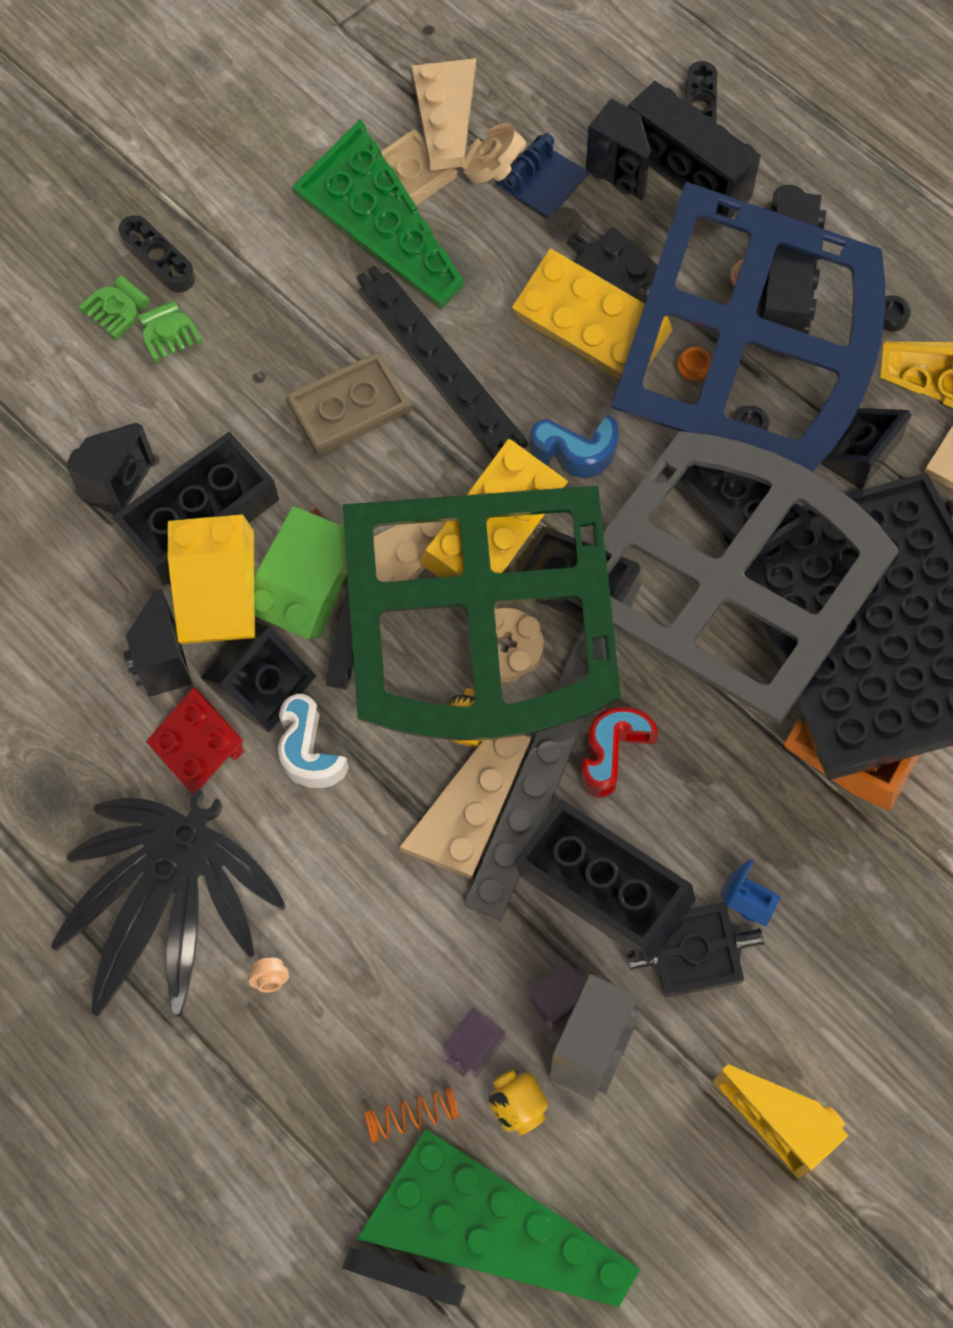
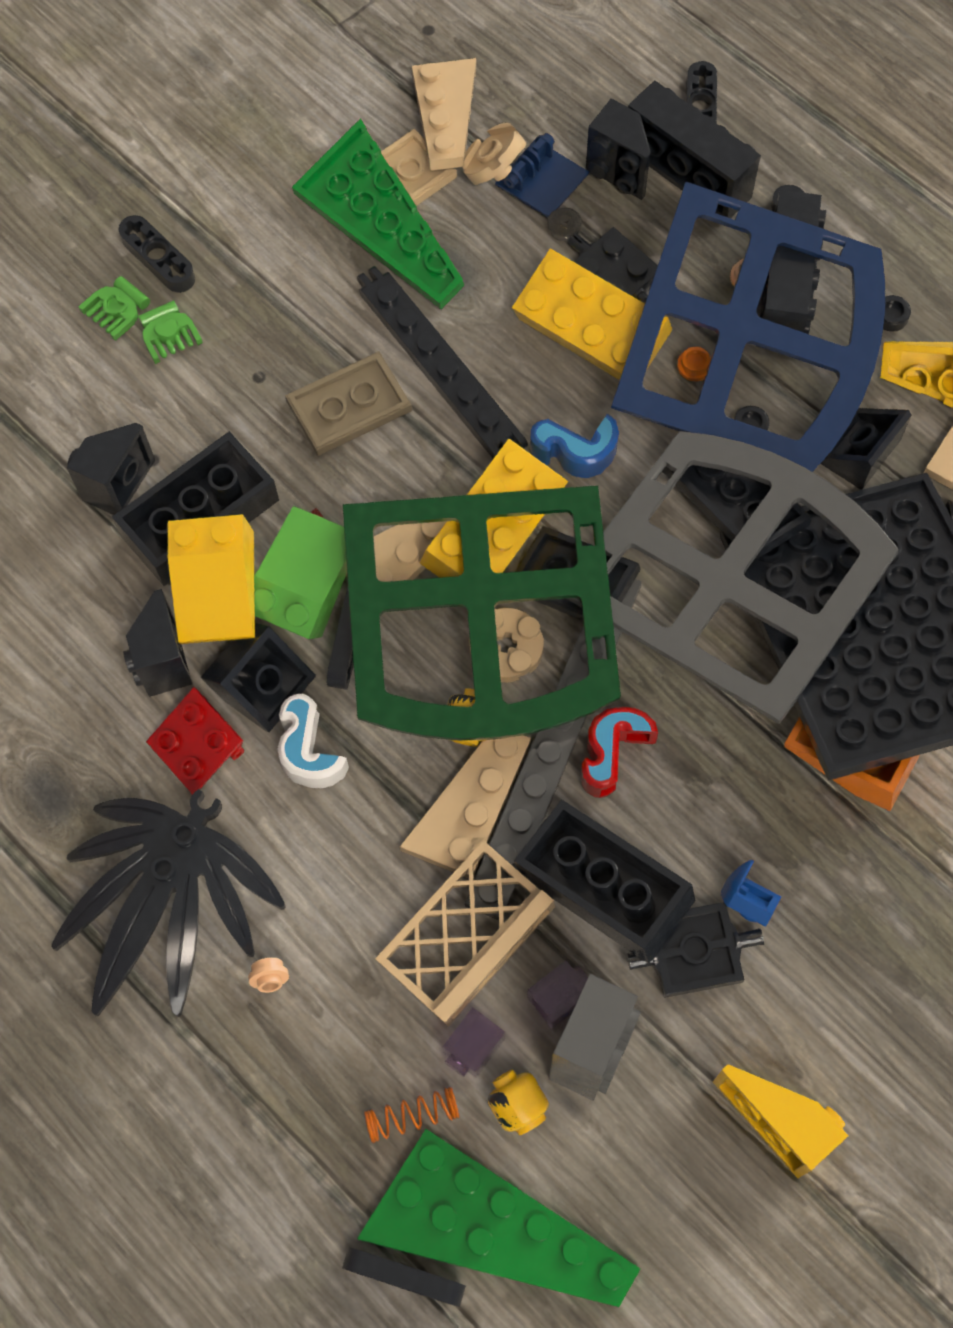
none -> tan fence [375,840,555,1027]

